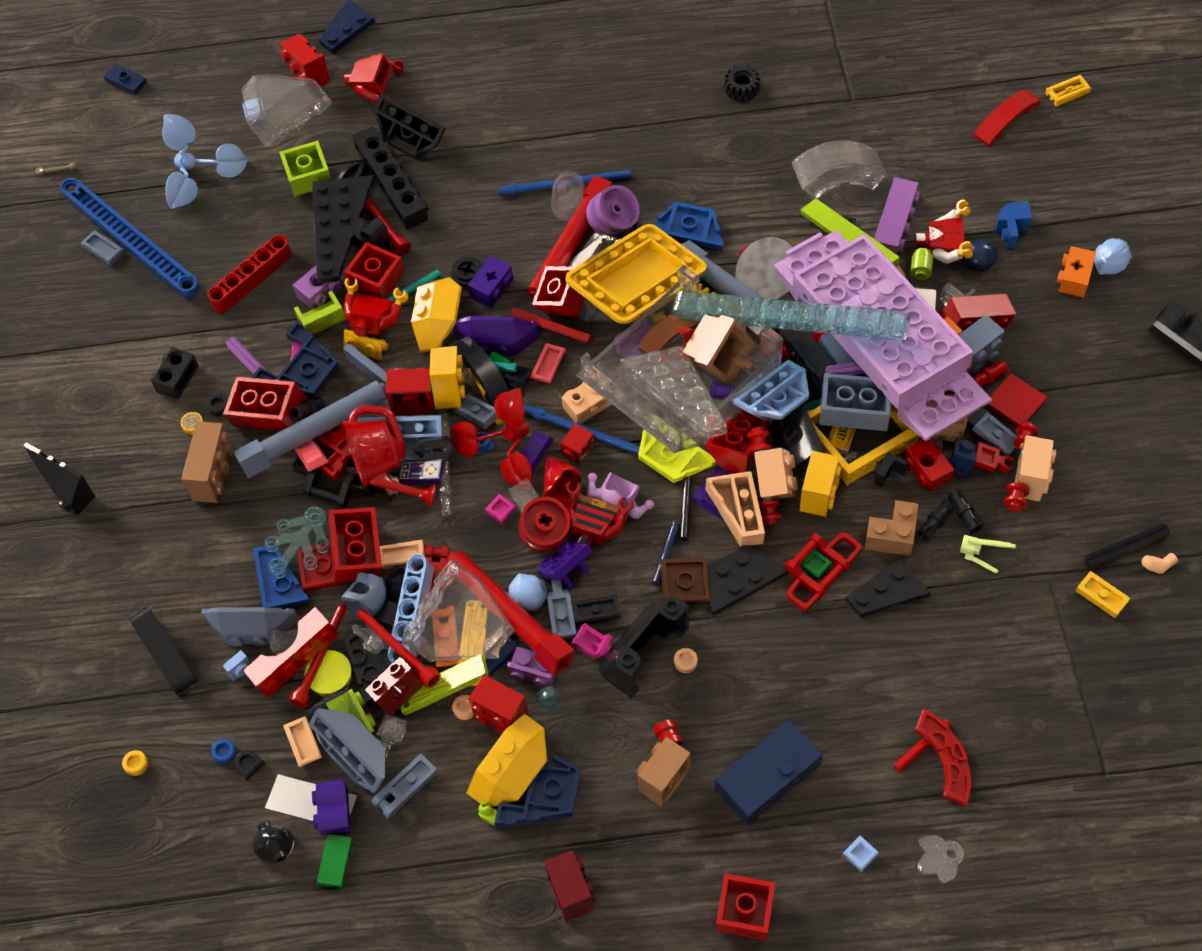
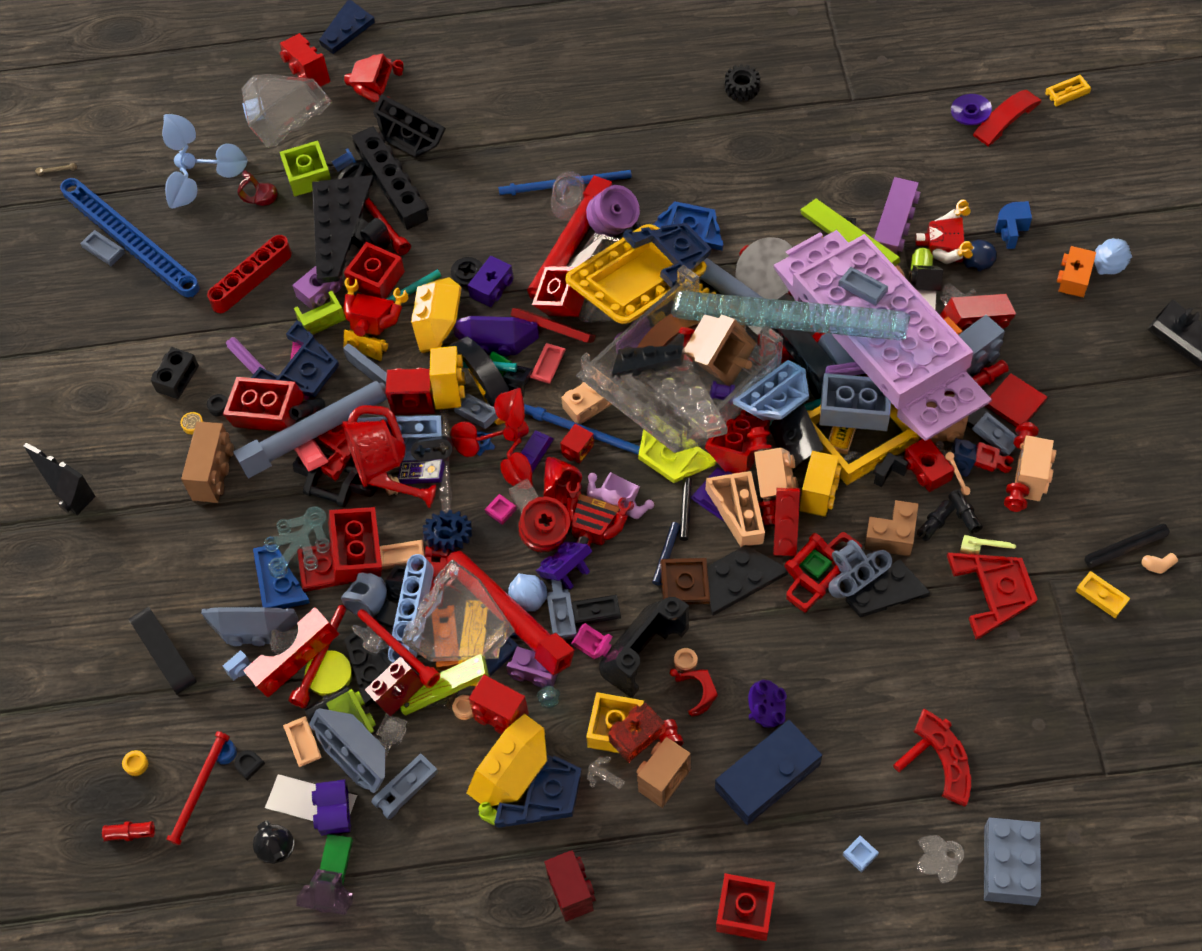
dark blue plate [104,64,147,95] -> none
clear panel [792,140,887,199] -> none
none -> red pin [102,821,155,841]
none -> red bar [166,731,230,846]
none -> dark red piece [238,170,278,206]
none -> brick [296,869,353,915]
none -> blue piece [332,148,356,172]
none -> dark blue gear [423,510,472,553]
none -> yellow brick [586,692,644,756]
none -> clear piece [587,756,625,790]
none -> clear red brick [608,702,665,763]
none -> black wing [612,345,685,381]
none -> dark blue wing [623,223,712,288]
none -> red helmet [670,668,718,717]
none -> dark purple plate [748,679,787,728]
none -> red plate [773,488,800,556]
none -> sand blue piece [828,540,892,598]
none -> sand blue tile [838,267,888,306]
none -> black brick [908,265,943,291]
none -> light nougat hinge [946,452,970,496]
none -> red wing [947,553,1038,640]
none -> dark purple dish [951,94,992,125]
none -> sand blue brick [984,818,1041,906]

